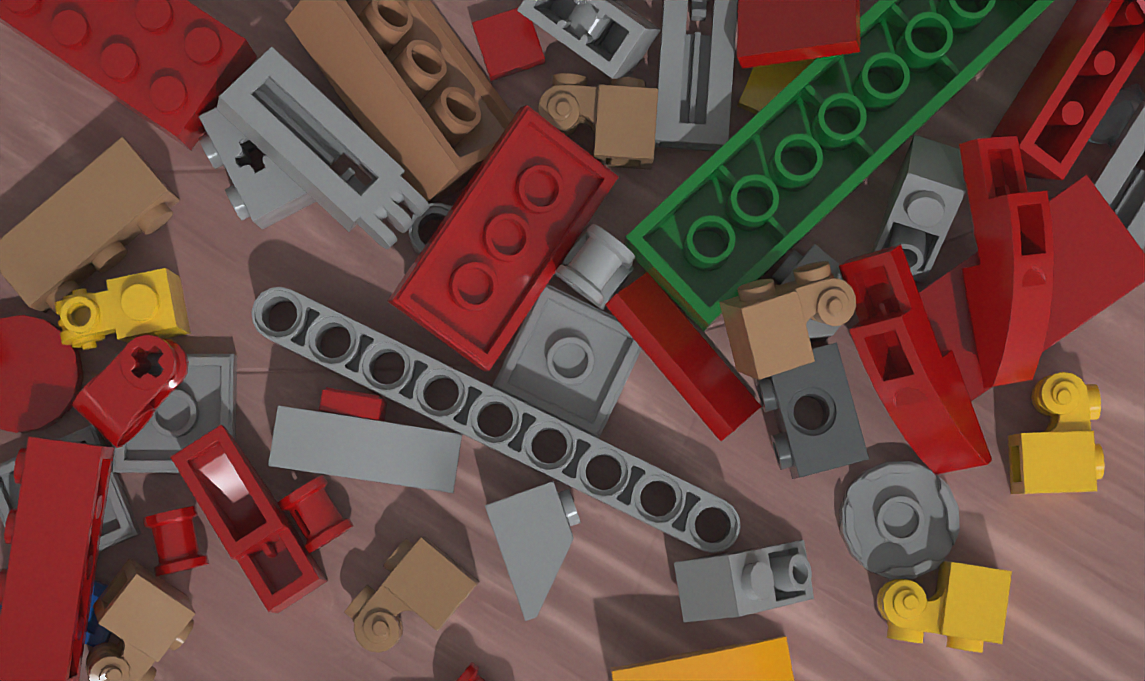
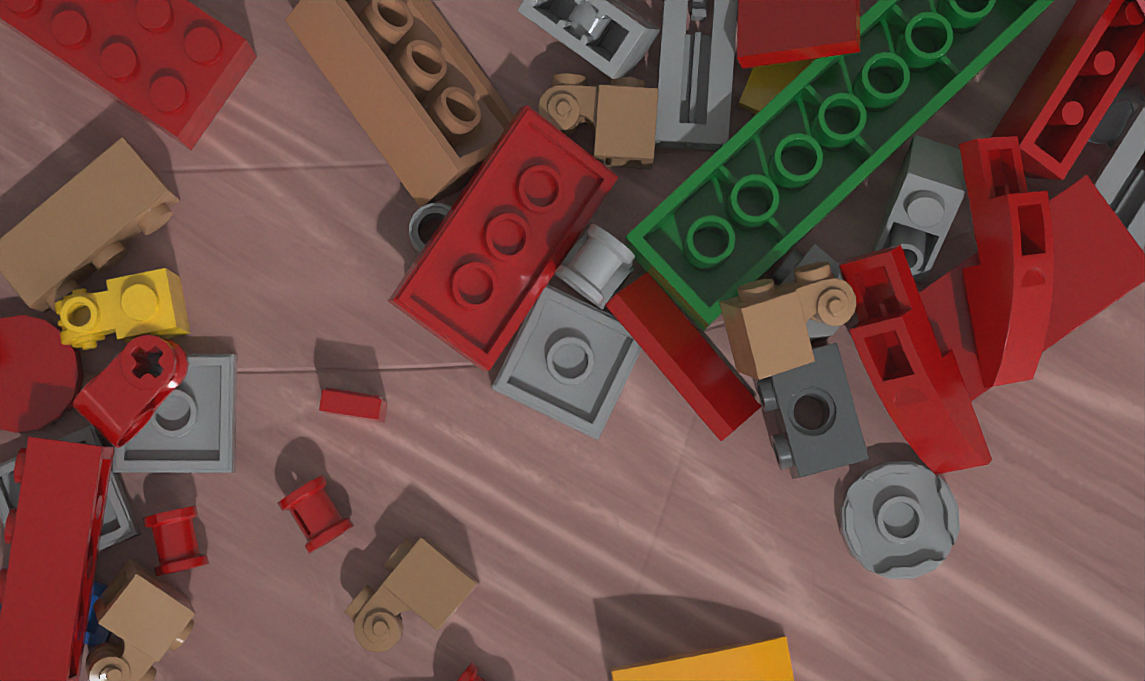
red slope [170,424,328,613] -> none
light grey brick [198,107,316,230] -> none
light grey hinge [217,46,429,250] -> none
light grey beam [251,287,741,553] -> none
light grey slope [268,406,462,493] -> none
red tile [471,7,545,81] -> none
light grey slope [485,481,581,621] -> none
light grey slope [674,540,814,623] -> none
yellow brick [877,561,1012,653] -> none
yellow brick [1008,372,1105,494] -> none

